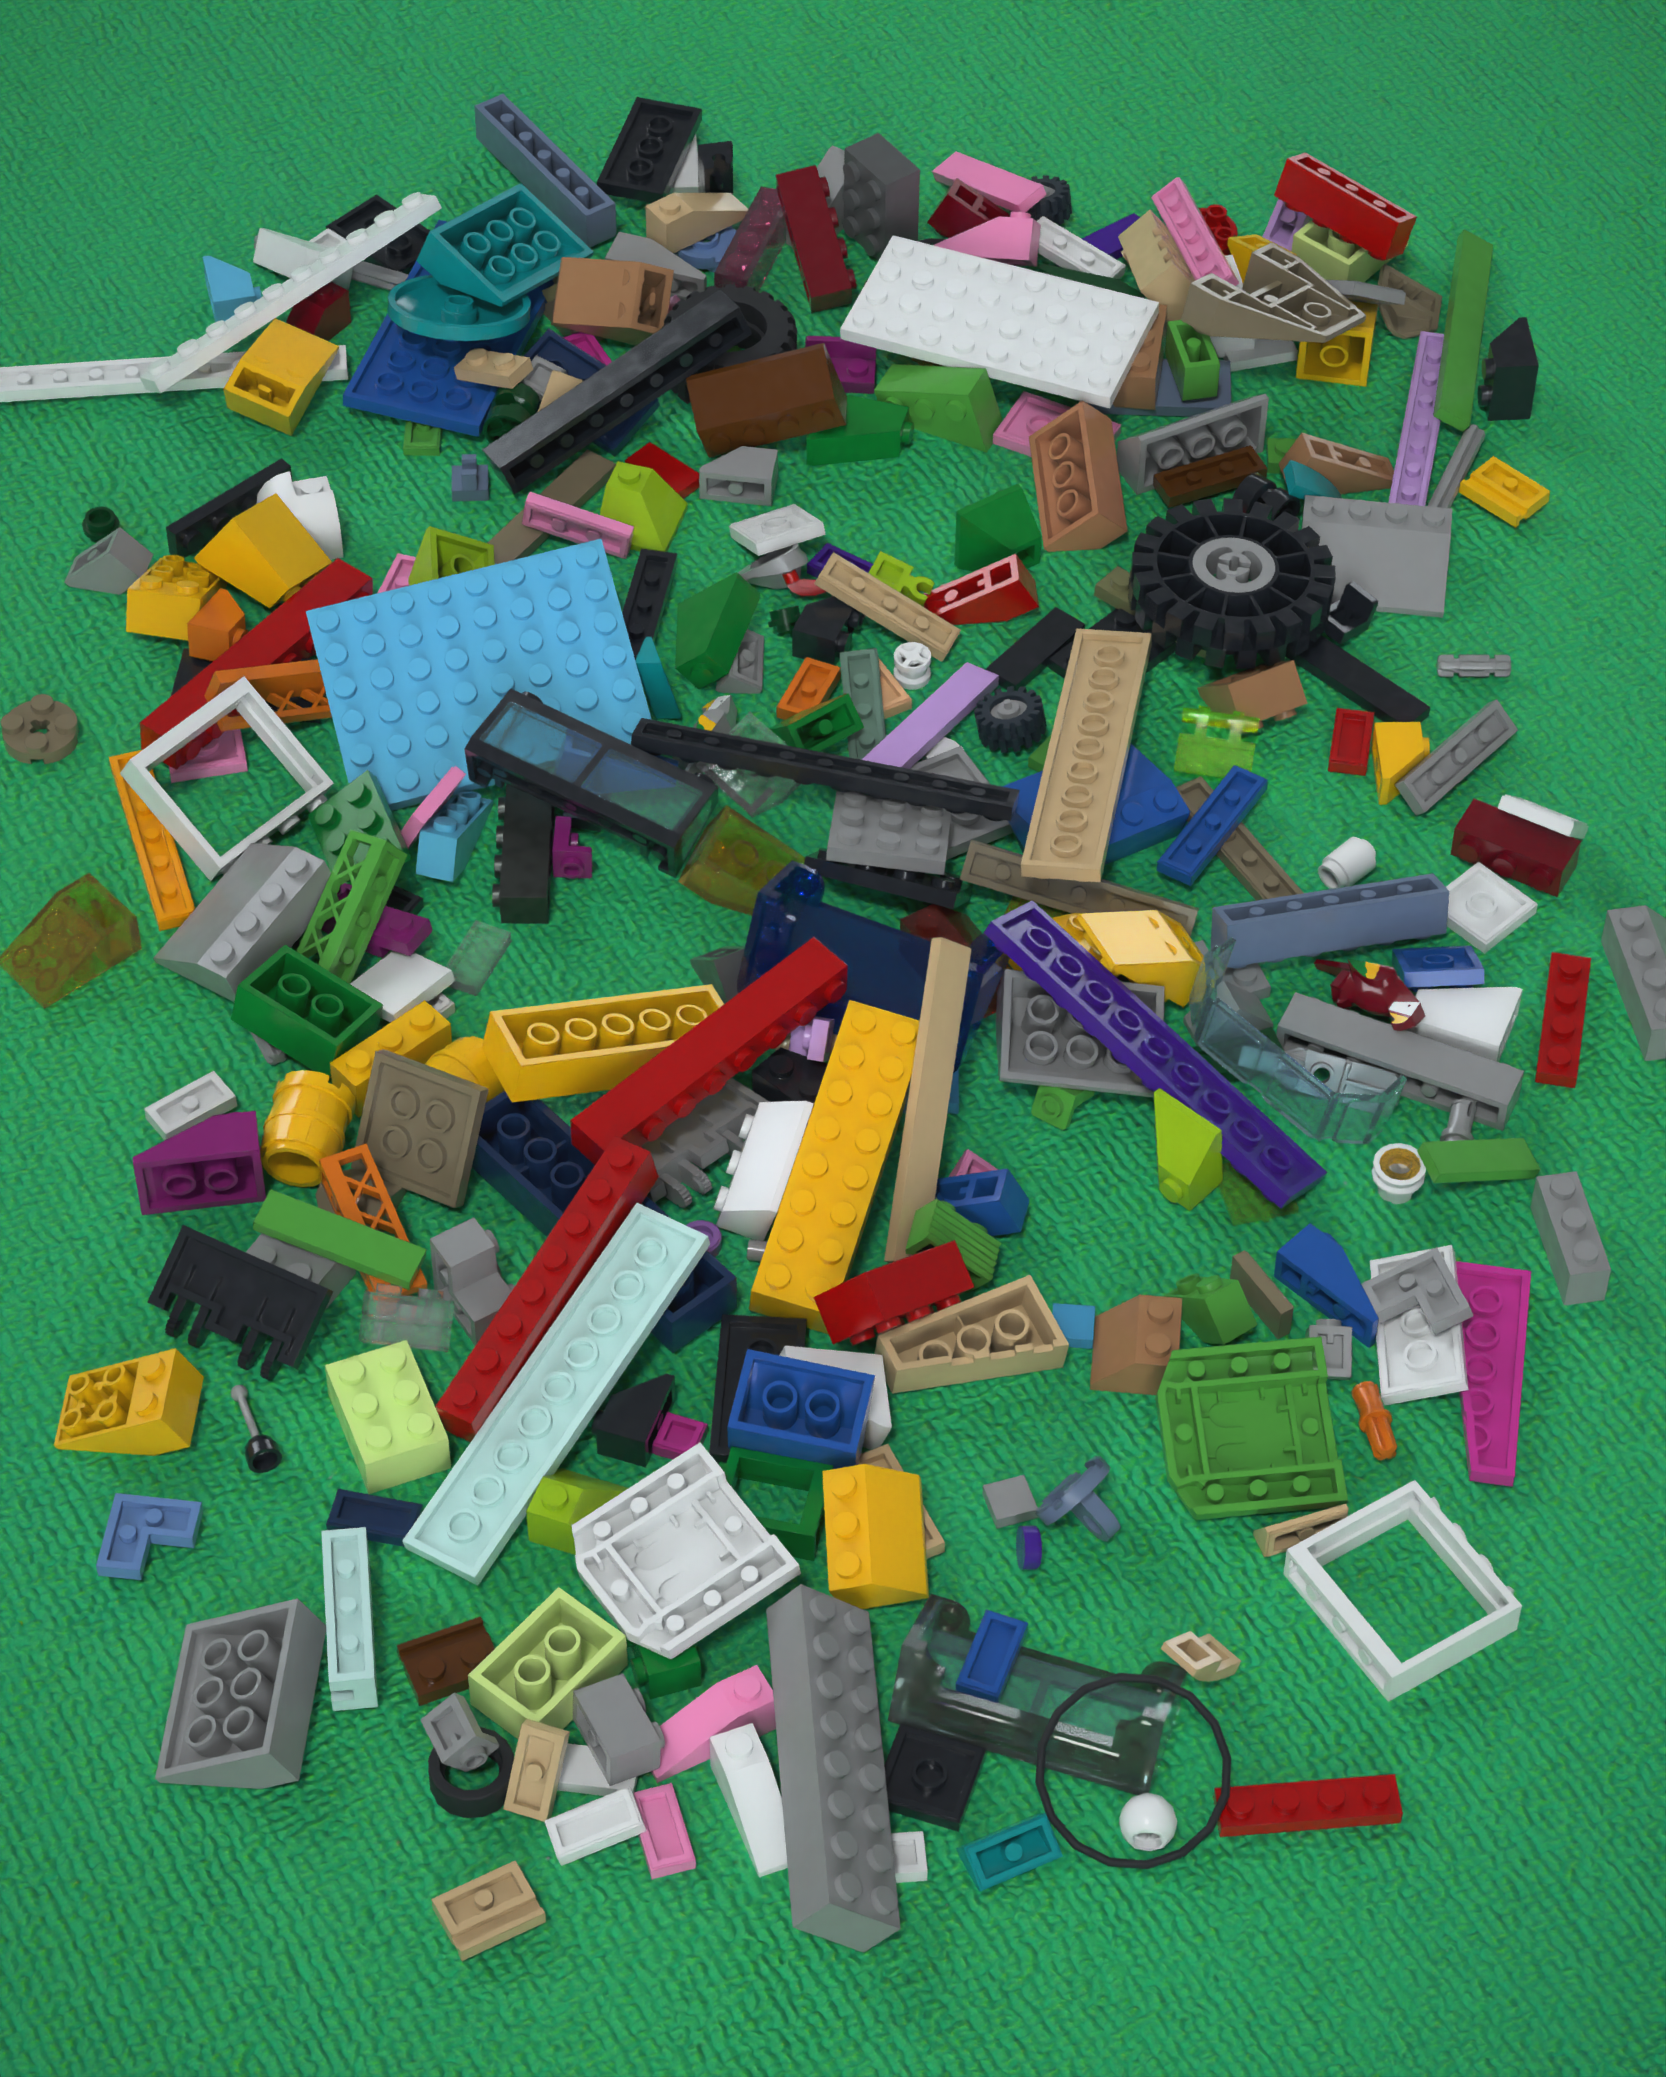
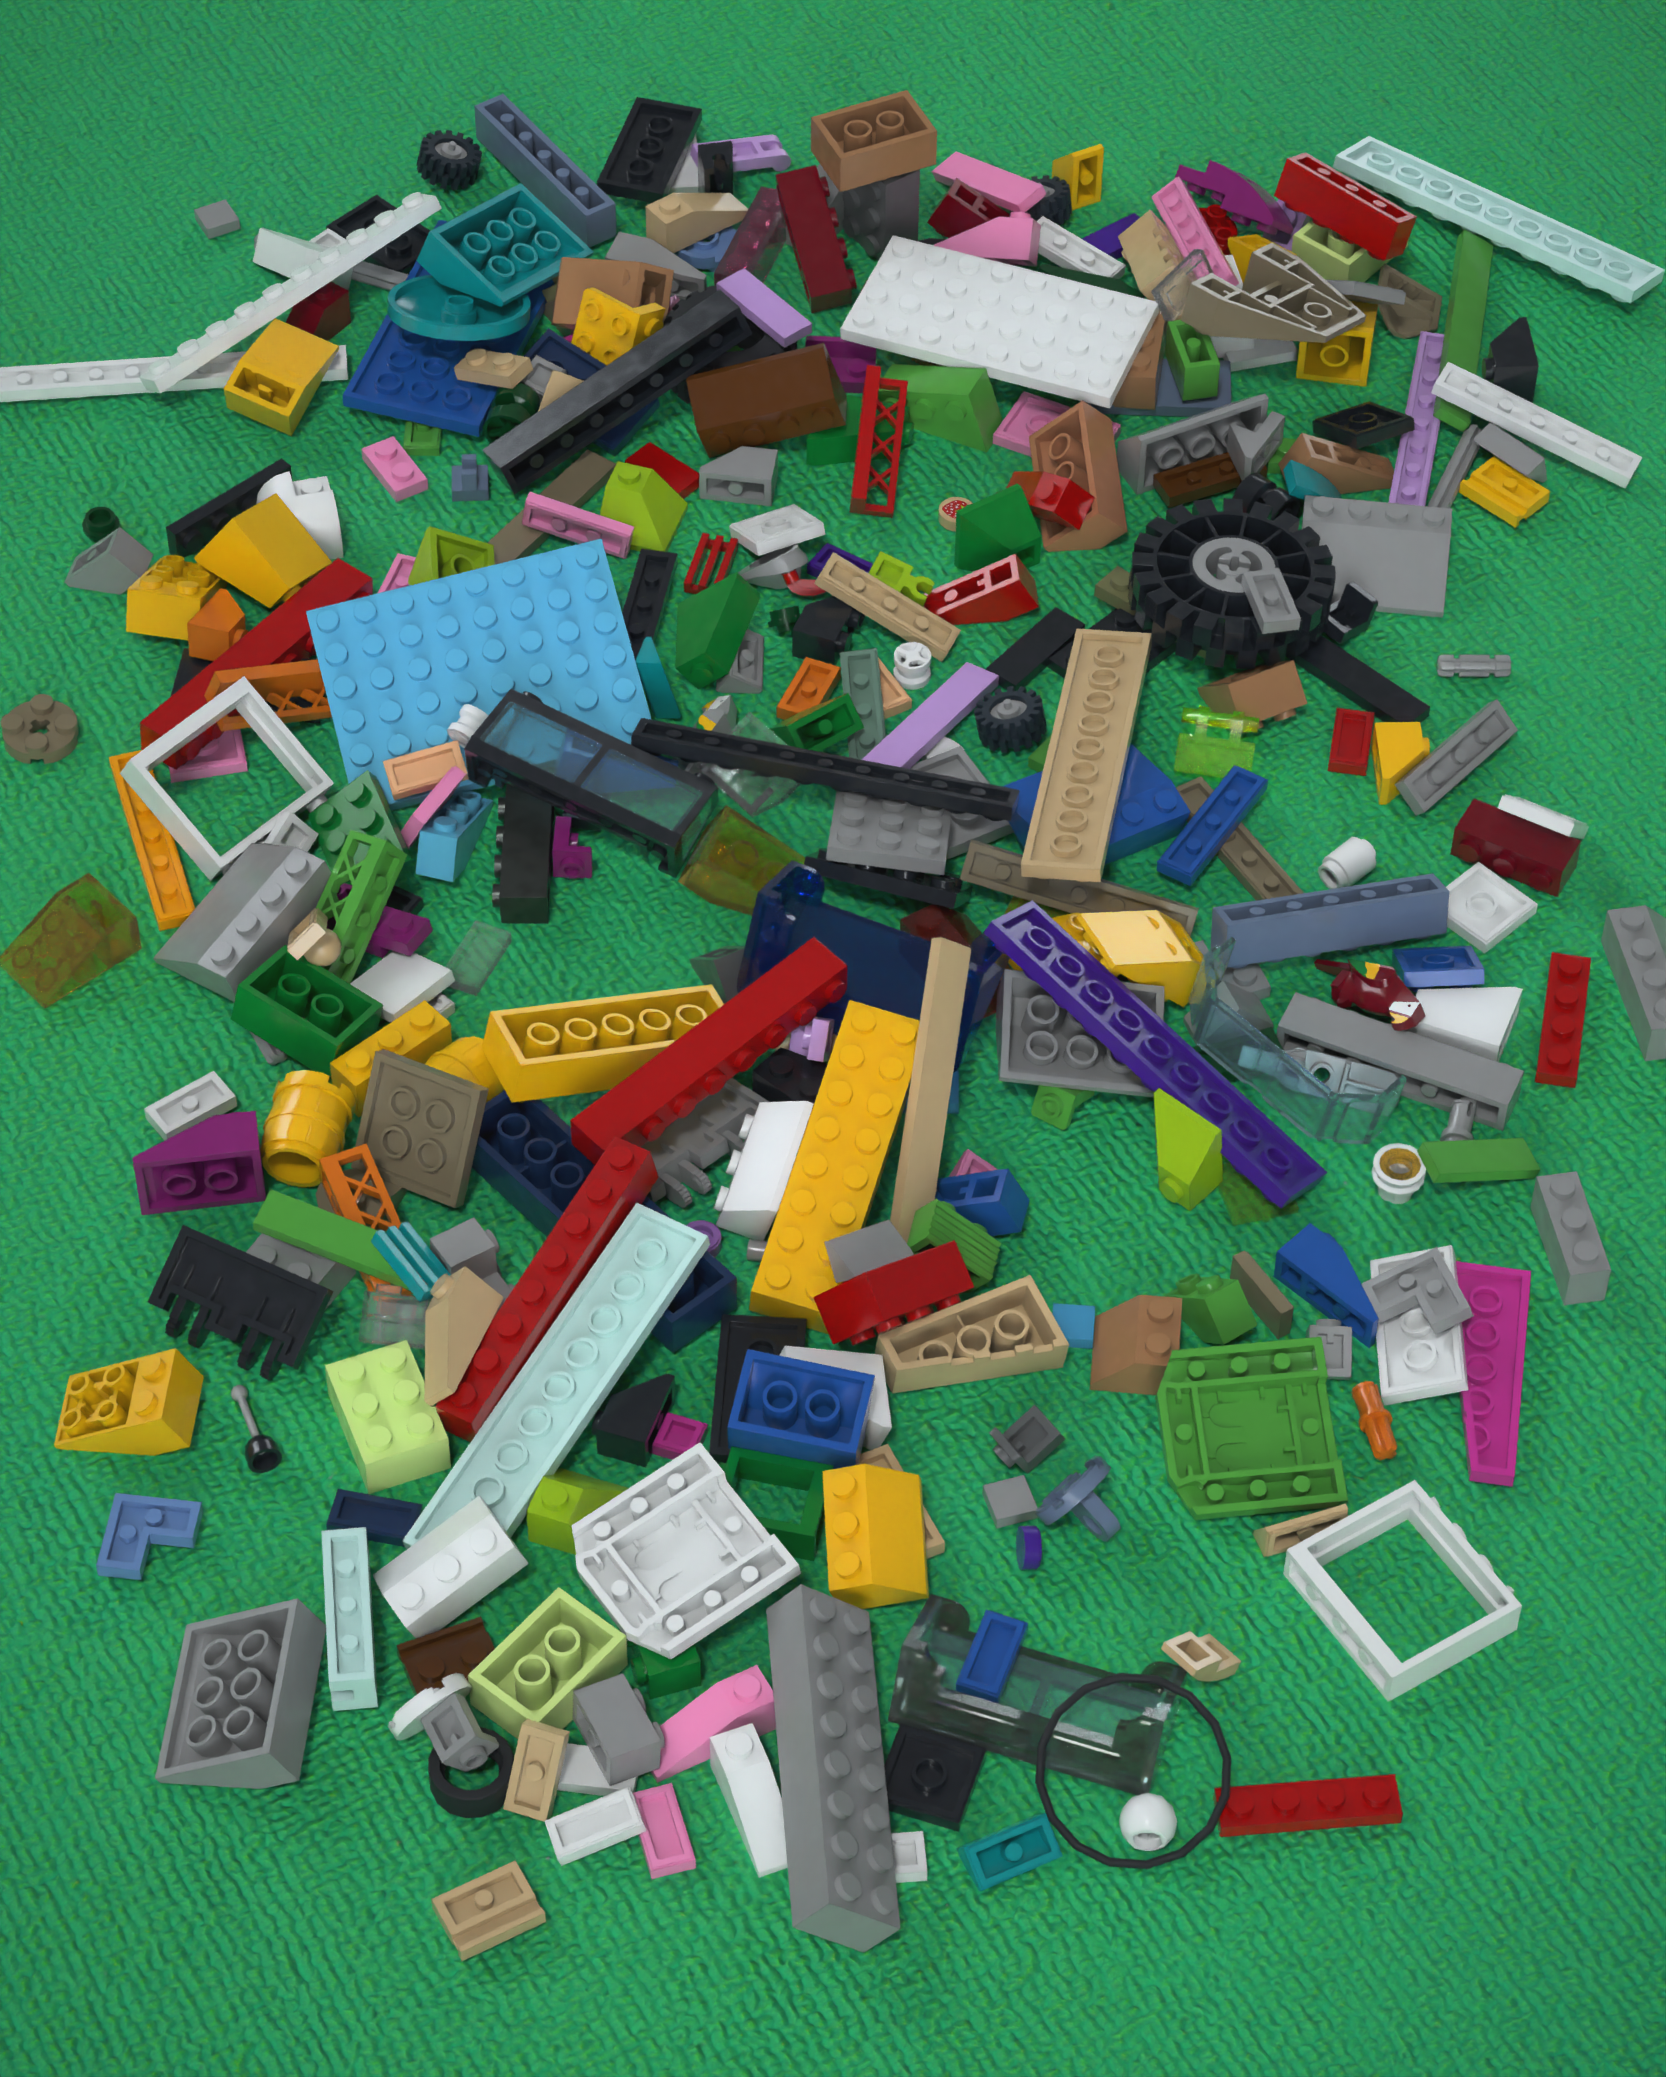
medium azure slope [203,256,262,322] -> none
none -> light grey tile [194,199,240,239]
none -> white tile [264,812,319,852]
none -> tan tile [287,908,342,967]
none -> bright pink plate [361,436,428,502]
none -> teal tile [371,1221,451,1302]
none -> white slope [373,1495,529,1638]
none -> light nougat tile [383,740,469,800]
none -> white tile [388,1673,472,1740]
none -> black wheel [416,130,482,190]
none -> tan slope [424,1266,504,1406]
none -> white wheel [447,704,496,748]
none -> yellow bracket [571,287,666,366]
none -> red tile [684,533,738,594]
none -> lavender plate [690,135,791,172]
none -> lavender tile [716,268,812,348]
none -> medium nougat brick [811,90,937,192]
none -> light grey slope [824,1220,914,1283]
none -> red fence [849,365,908,518]
none -> tan tile [938,497,973,531]
none -> dark grey bracket [989,1404,1066,1474]
none -> red slope [1006,471,1095,530]
none -> yellow slope [1052,144,1104,211]
none -> clear tile [1151,249,1214,321]
none -> magenta slope [1175,160,1293,236]
none -> light grey slope [1227,411,1285,481]
none -> light grey plate [1241,568,1301,634]
none -> black tile [1312,401,1415,449]
none -> light aqua plate [1333,136,1665,303]
none -> white plate [1431,362,1642,489]
none -> light grey slope [1474,423,1547,483]

